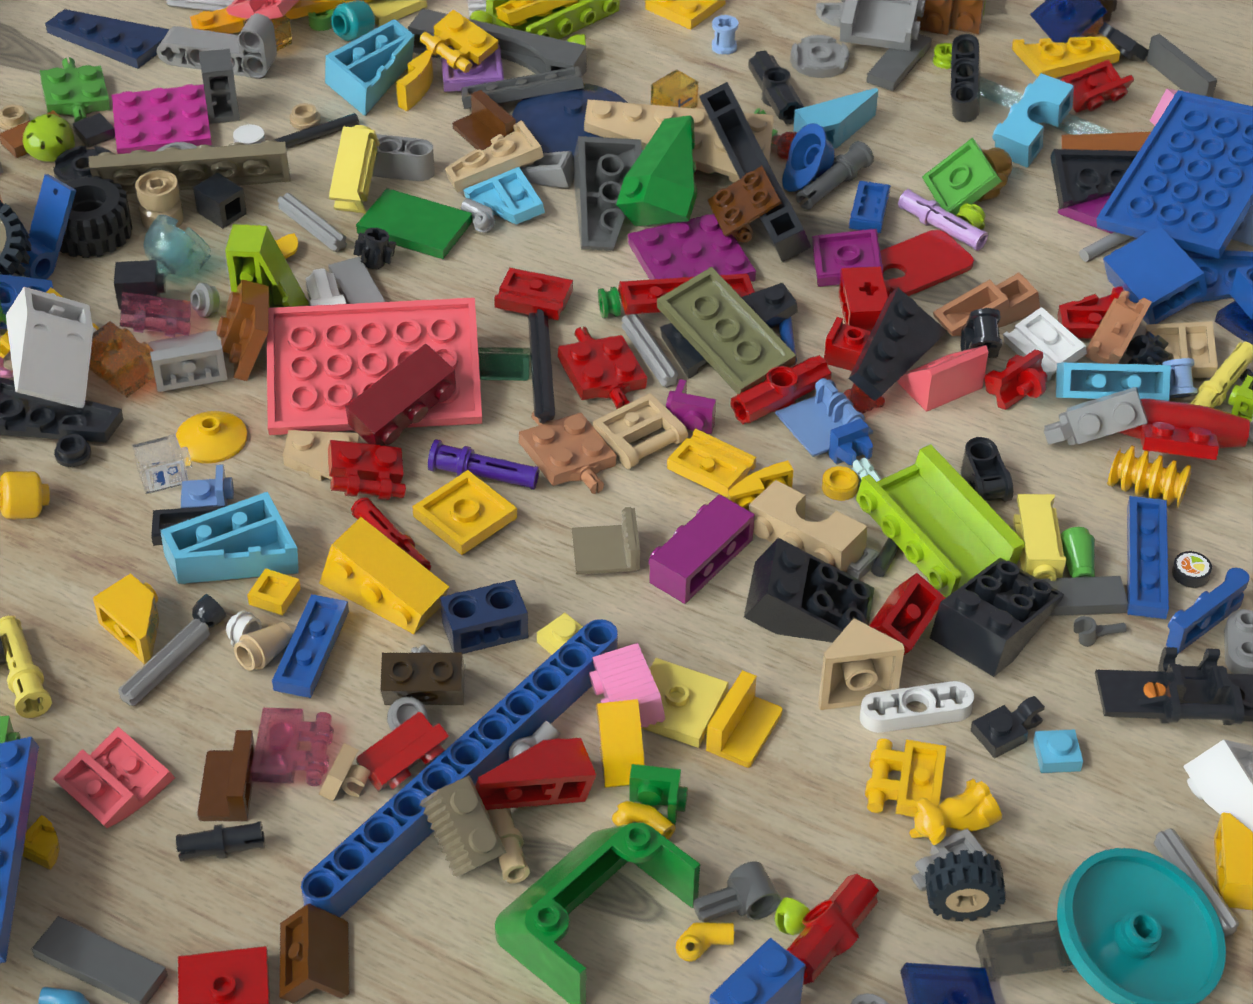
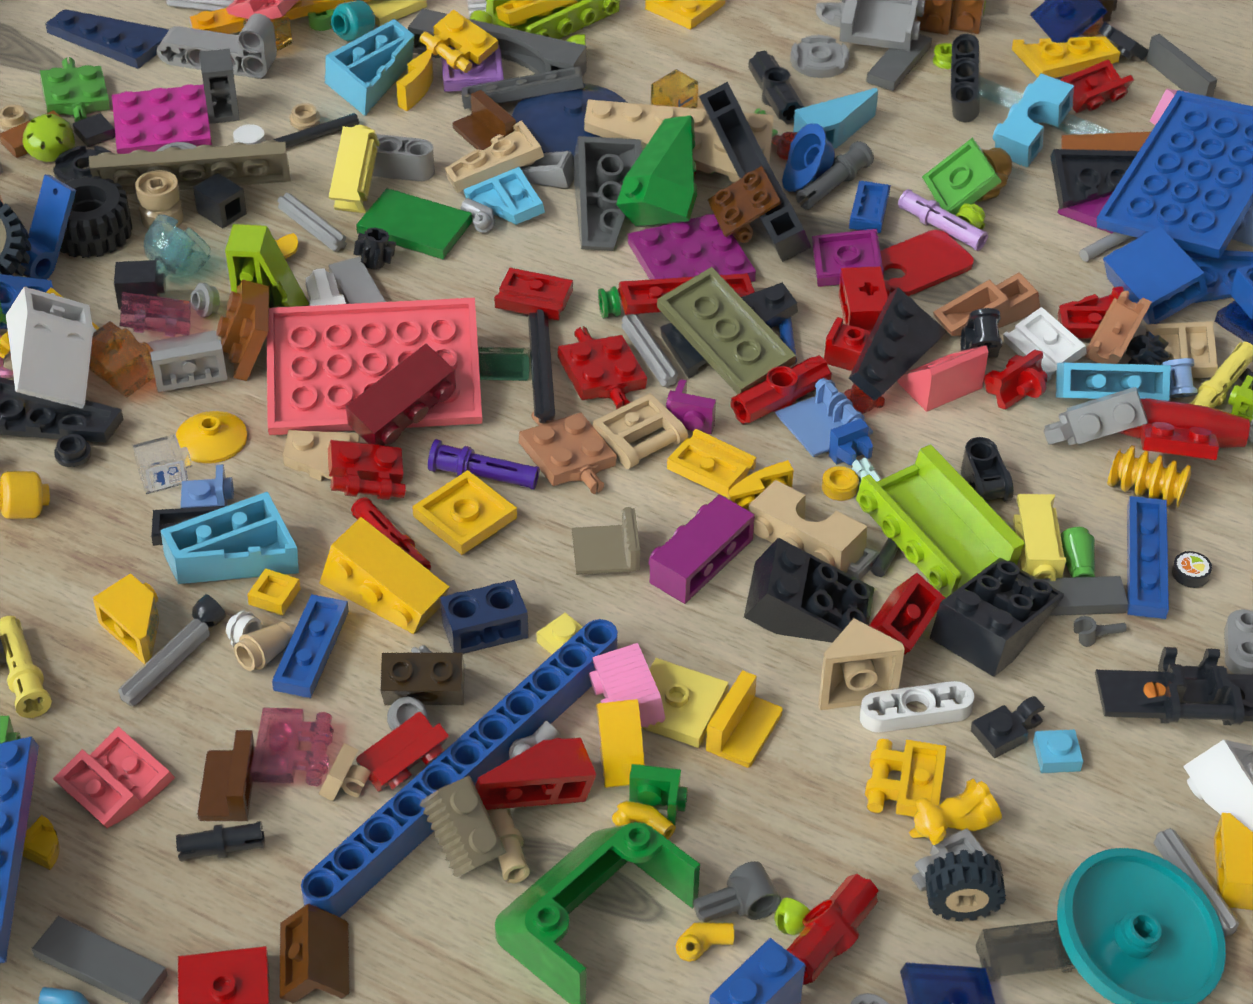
light blue bush [712,15,739,55] -> none
blue plate [1166,568,1250,654] -> none

